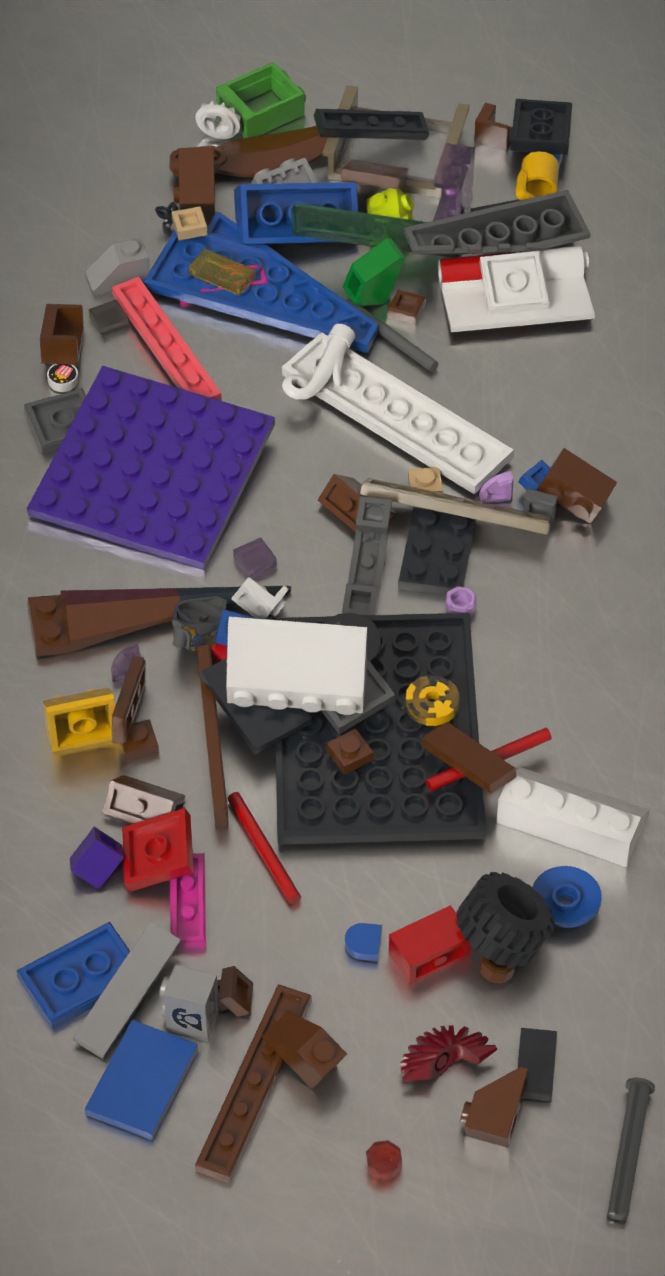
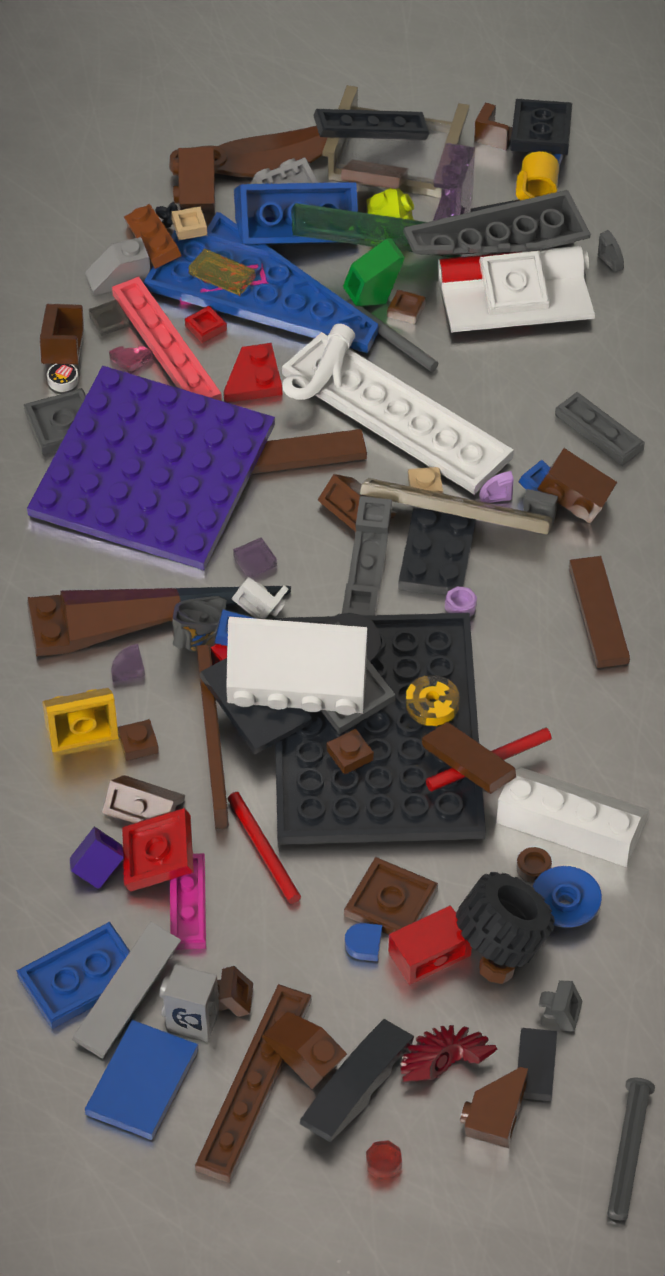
reddish brown tile [112,656,146,744] -> none
white gear [195,100,241,139] -> none
bright green window [216,62,306,138] -> none
none -> clear pink tile [109,346,153,374]
none -> dark orange plate [124,204,182,269]
none -> red tile [185,306,227,344]
none -> red wing [223,343,283,403]
none -> reddish brown tile [251,429,367,474]
none -> black slope [299,1019,414,1142]
none -> reddish brown tile [344,857,438,935]
none -> reddish brown tile [517,847,552,883]
none -> dark grey tile [538,980,583,1032]
none -> dark grey tile [555,392,645,466]
none -> reddish brown tile [569,556,630,668]
none -> dark grey tile [598,230,624,272]

